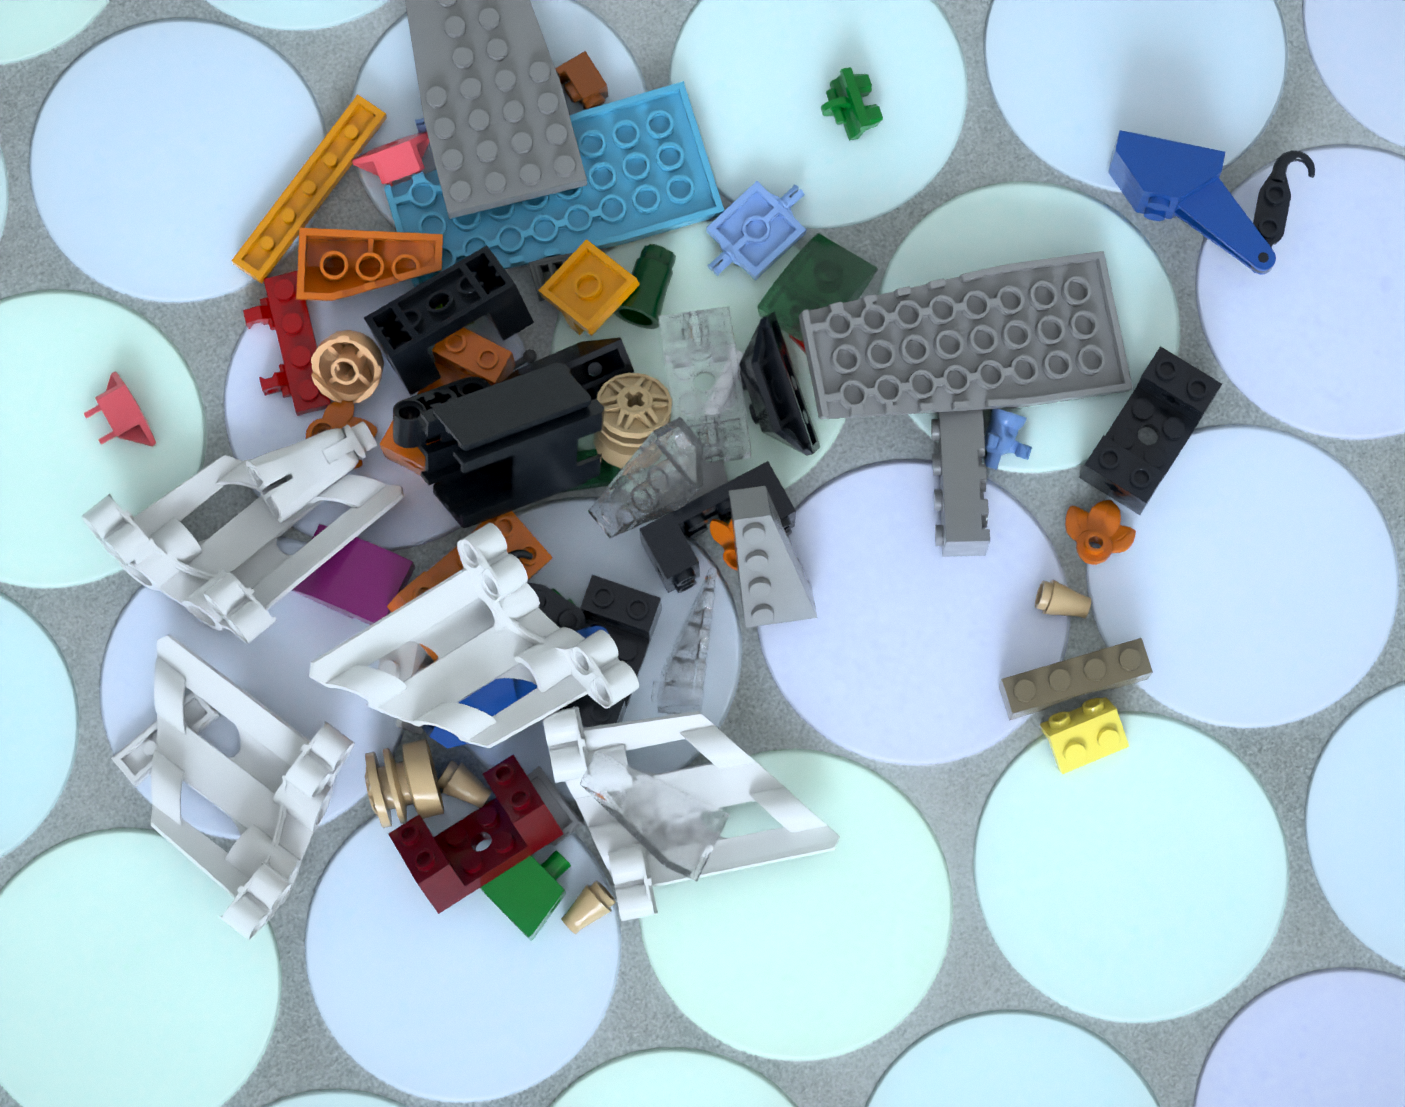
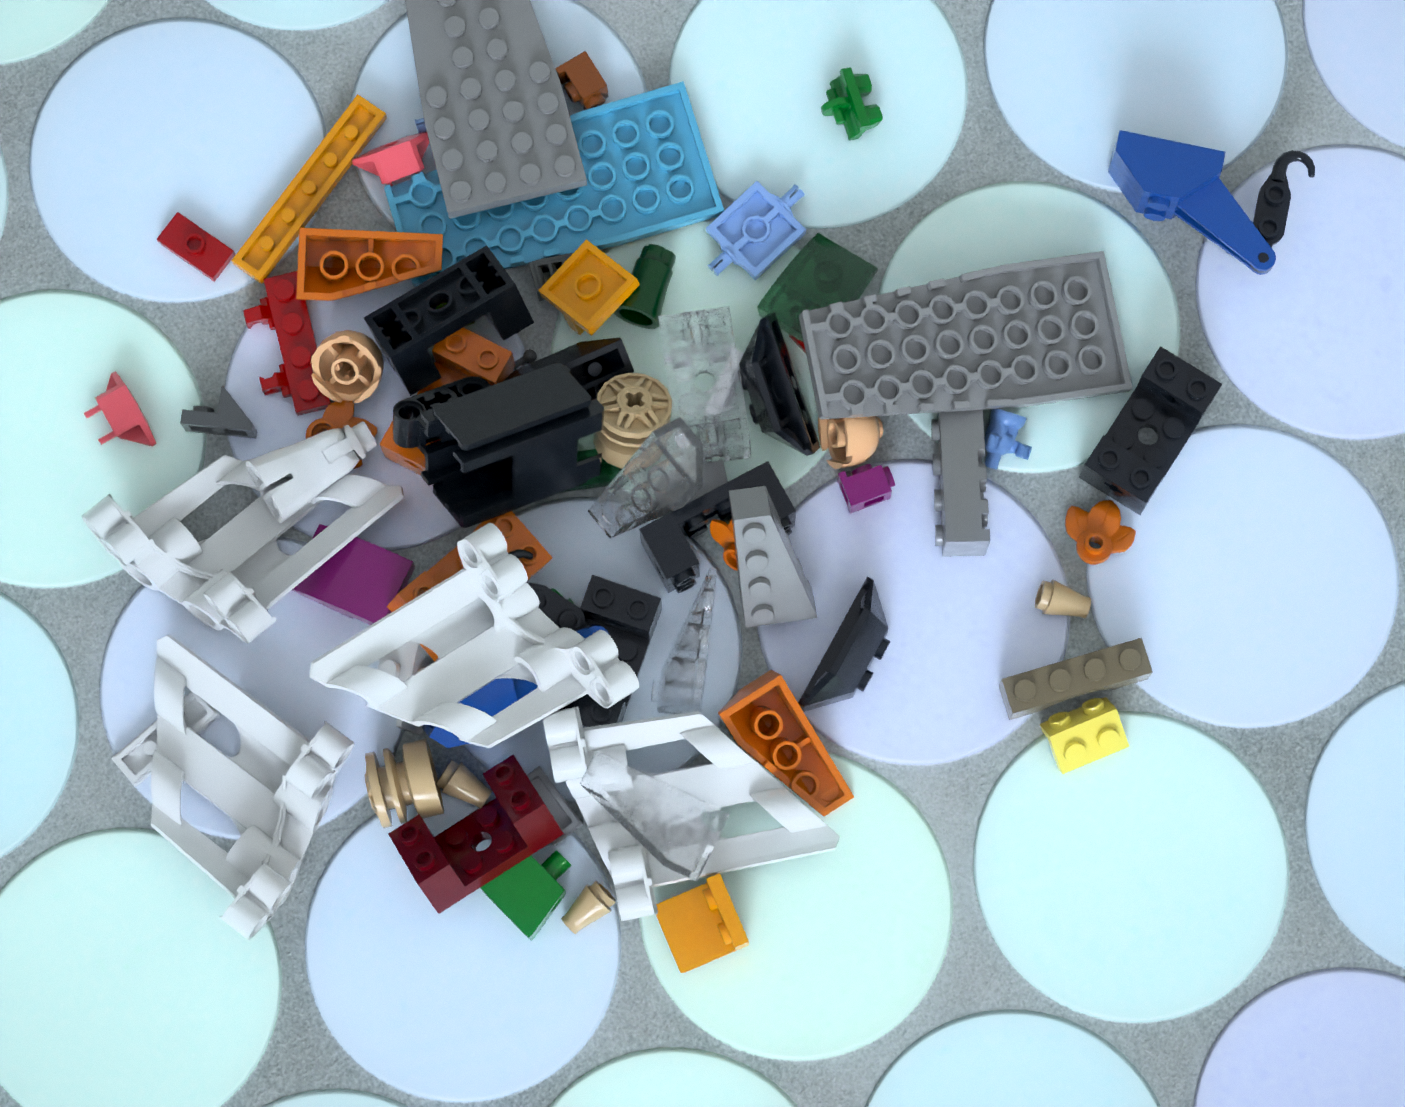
none -> red plate [156,212,236,282]
none -> dark grey slope [180,386,257,439]
none -> light orange bracket [656,873,749,973]
none -> orange wedge [718,669,854,816]
none -> black wedge [798,576,891,712]
none -> light nougat cylinder [818,416,883,469]
none -> magenta brick [837,464,895,514]

